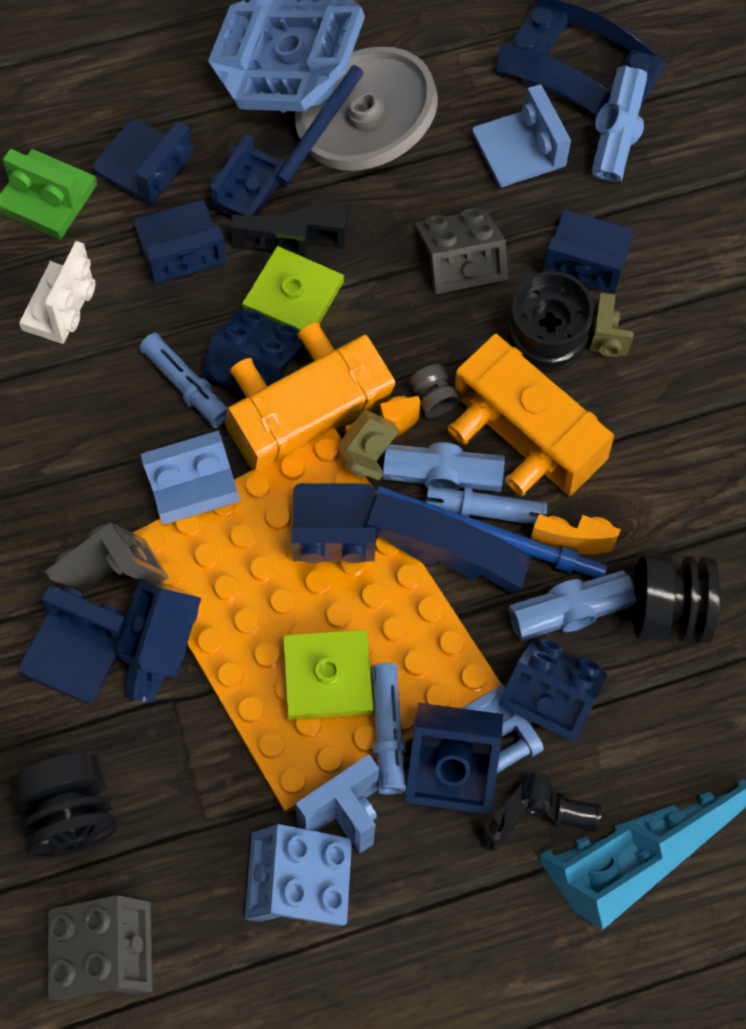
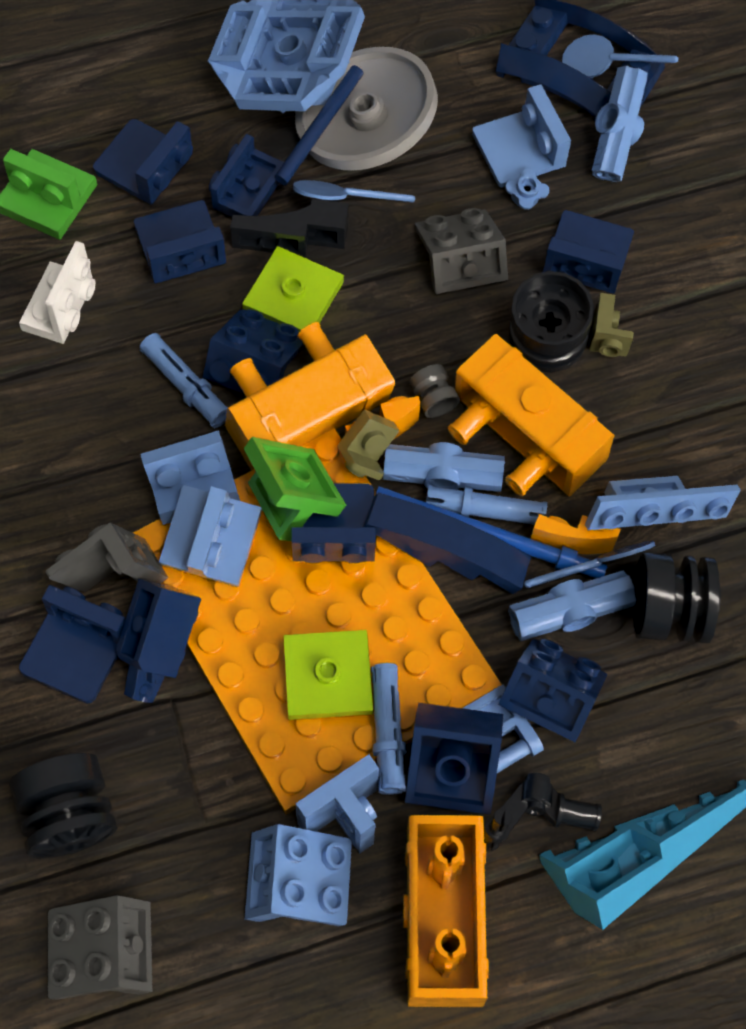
none -> medium blue bracket [159,485,262,587]
none -> bright green bracket [243,437,346,541]
none -> medium blue piece [293,180,416,202]
none -> light orange piece [403,815,489,1007]
none -> medium blue plate [505,168,549,210]
none -> medium blue piece [524,541,655,588]
none -> medium blue piece [562,34,679,78]
none -> medium blue bracket [585,476,741,530]

